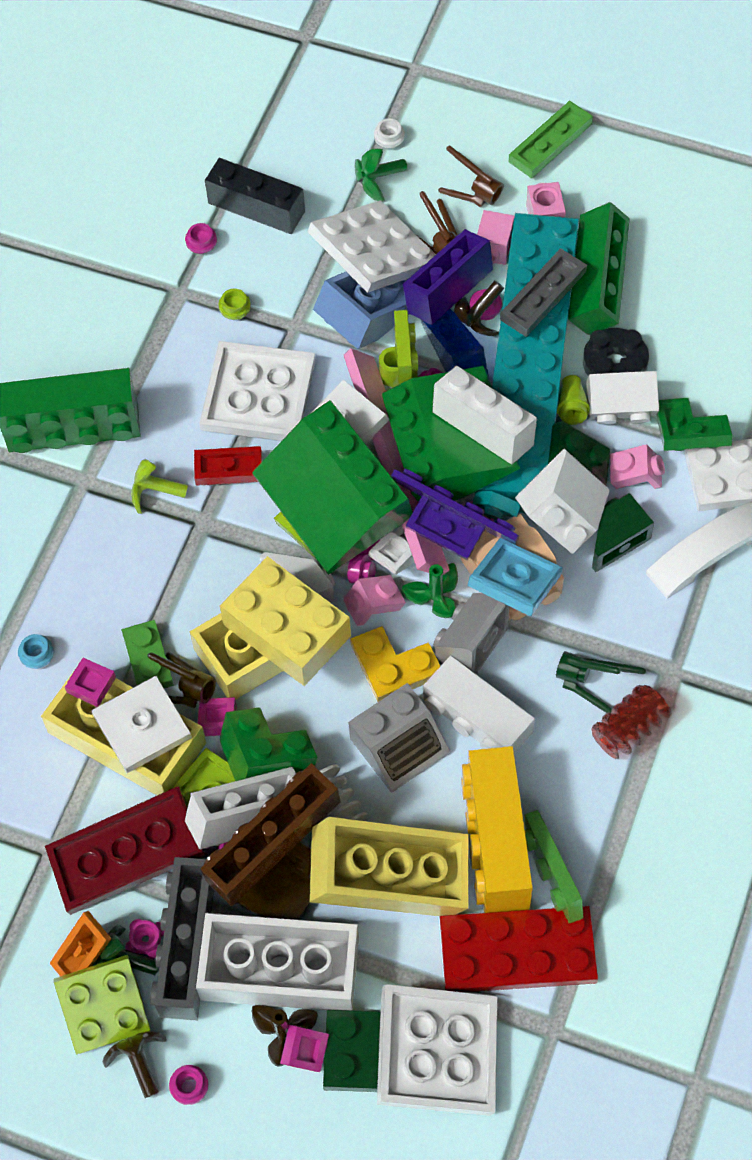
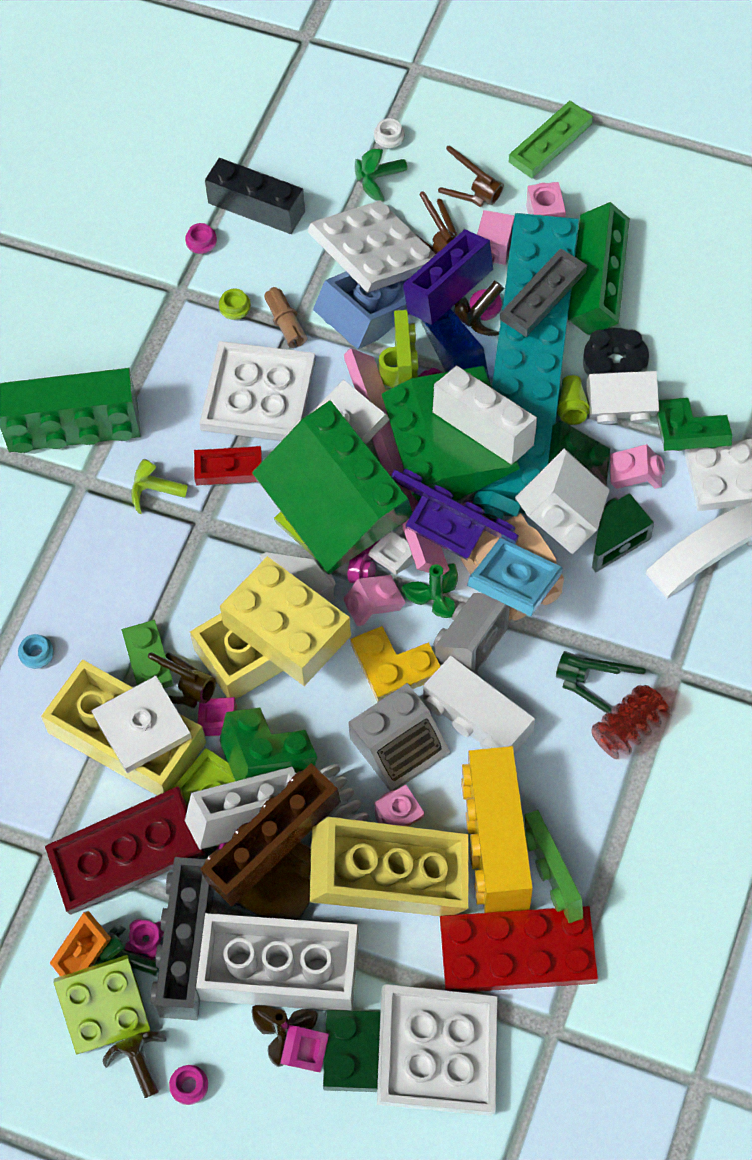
dark pink plate [65,657,116,707] -> none
none -> medium nougat axle [264,287,307,348]
none -> bright pink bracket [374,785,424,827]

